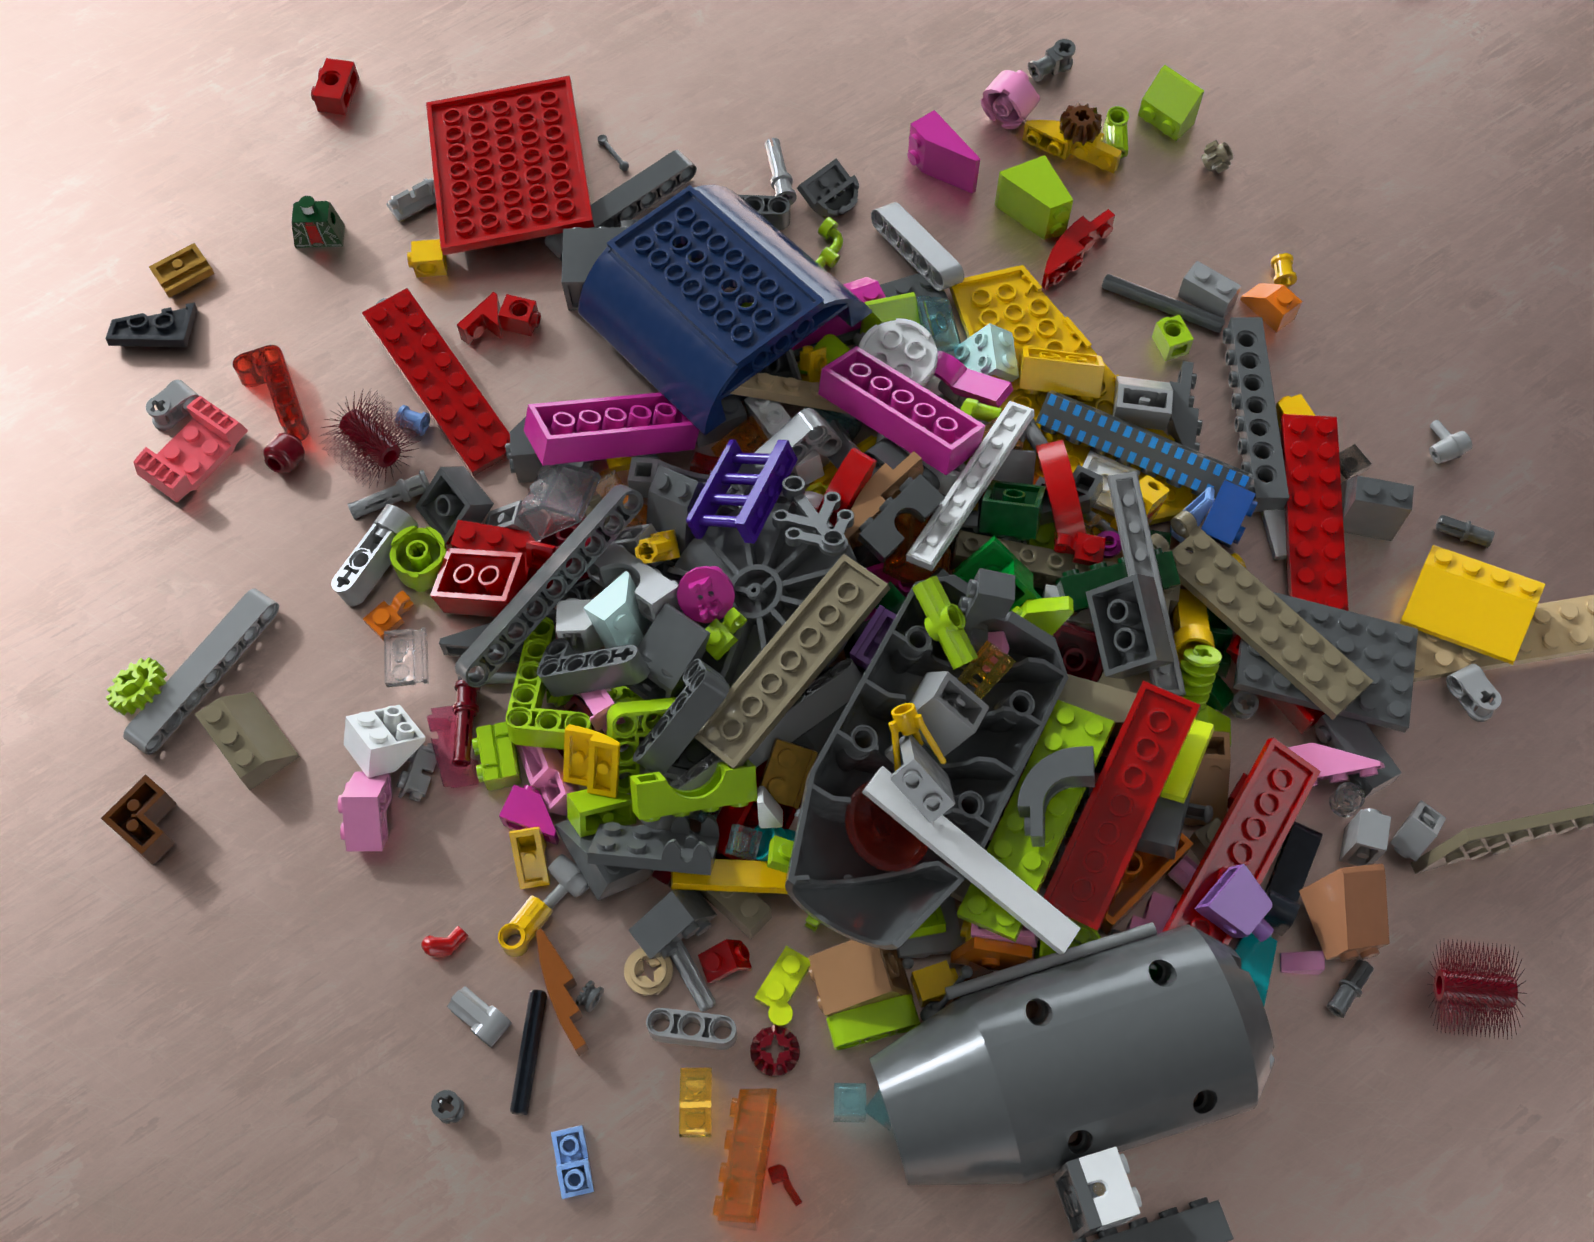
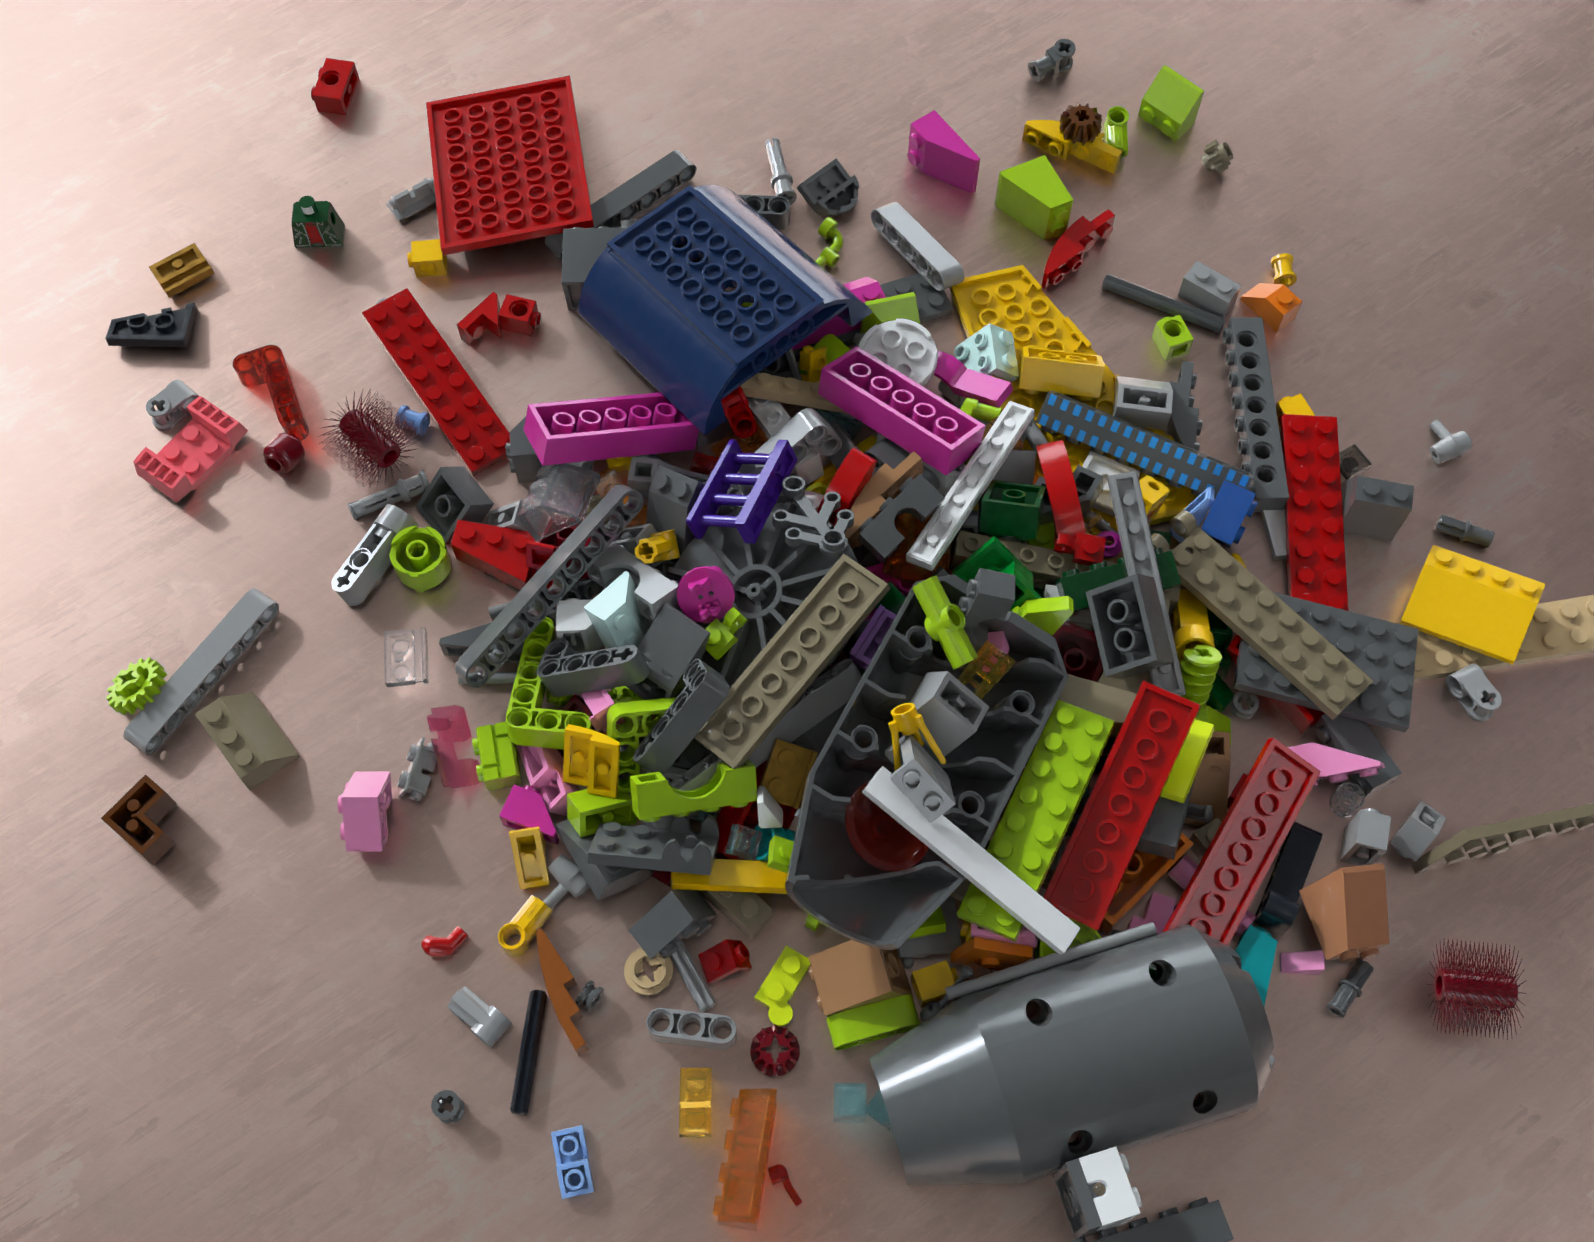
white slope [344,705,425,778] -> none
orange plate [363,590,414,641] -> none
red slope [430,548,526,617] -> none
dark red pin [452,680,481,767] -> none
dark grey hinge [598,135,629,171] -> none
clear light blue slope [916,295,961,352] -> none
bright pink brick [981,70,1040,129] -> none
dark grey arch [1018,746,1095,847] -> none
medium lavender torso [1195,864,1274,942] -> none
none -> red piece [721,386,757,439]

